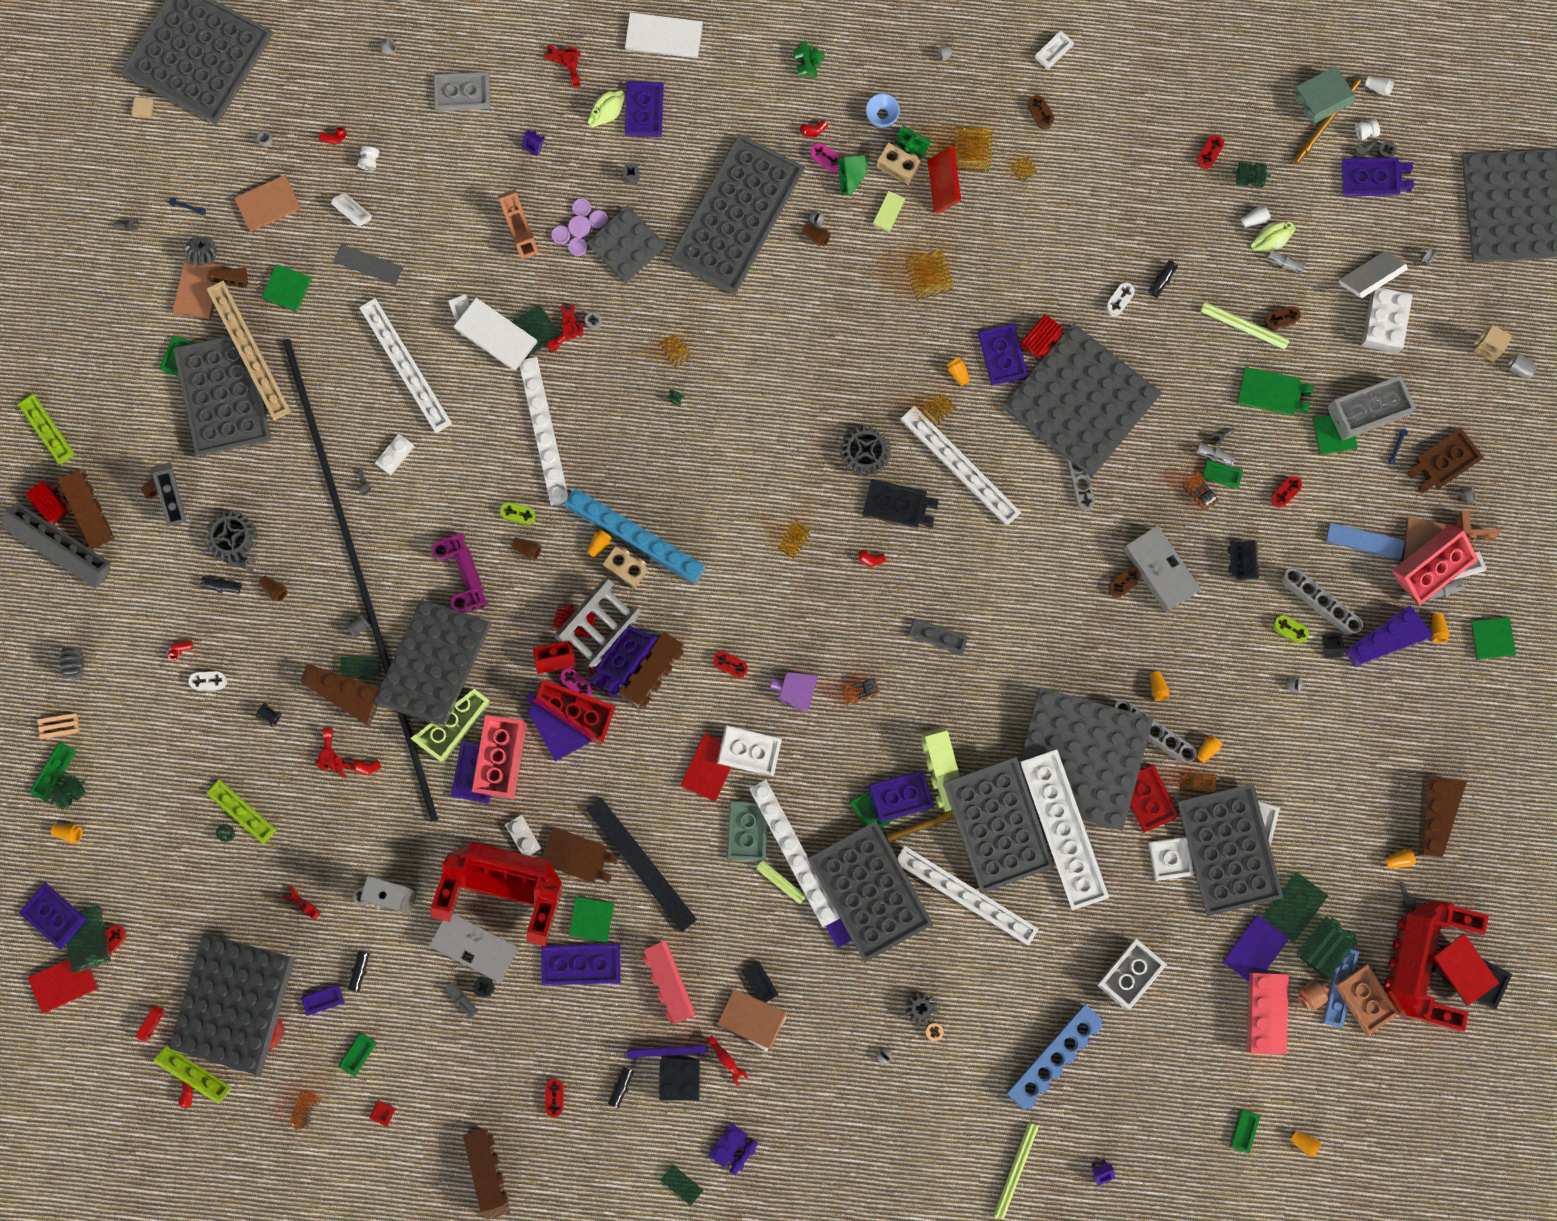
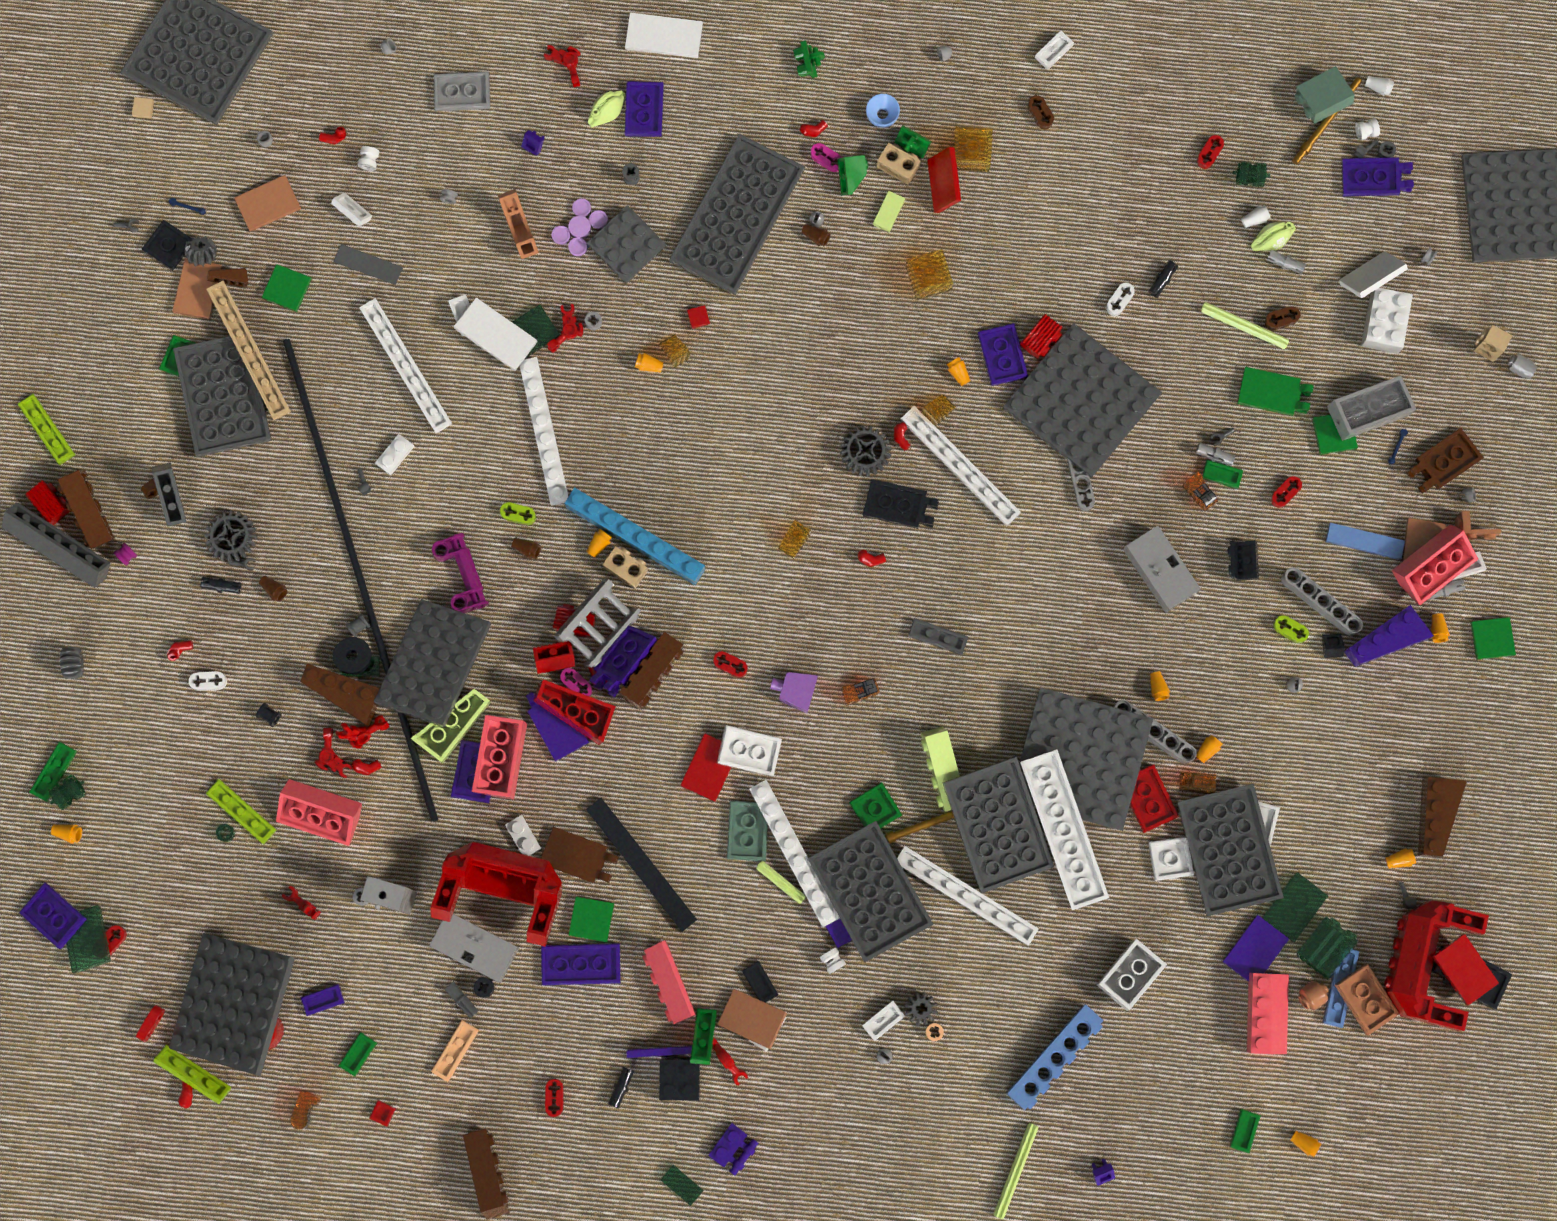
red tile [28,953,99,1014] -> none
light nougat tile [37,713,80,739] -> none
black pin [348,951,370,992] -> none
clear green bush [666,390,685,406] -> none
dark purple tile [867,770,935,823] -> none
clear yellow tile [1011,156,1037,183] -> none
reddish brown beam [1109,567,1141,598] -> none
none -> magenta wheel [113,542,138,566]
none -> black tile [142,220,191,271]
none -> coral slope [276,779,362,846]
none -> black tile [333,637,372,675]
none -> red piece [335,715,390,749]
none -> light nougat tile [431,1020,479,1082]
none -> light grey bush [440,189,458,204]
none -> light orange cone [635,353,664,373]
none -> red tile [687,305,710,329]
none -> green tile [690,1008,717,1065]
none -> white wheel [820,947,846,974]
none -> white plate [862,1001,905,1041]
none -> red arm [894,422,911,451]

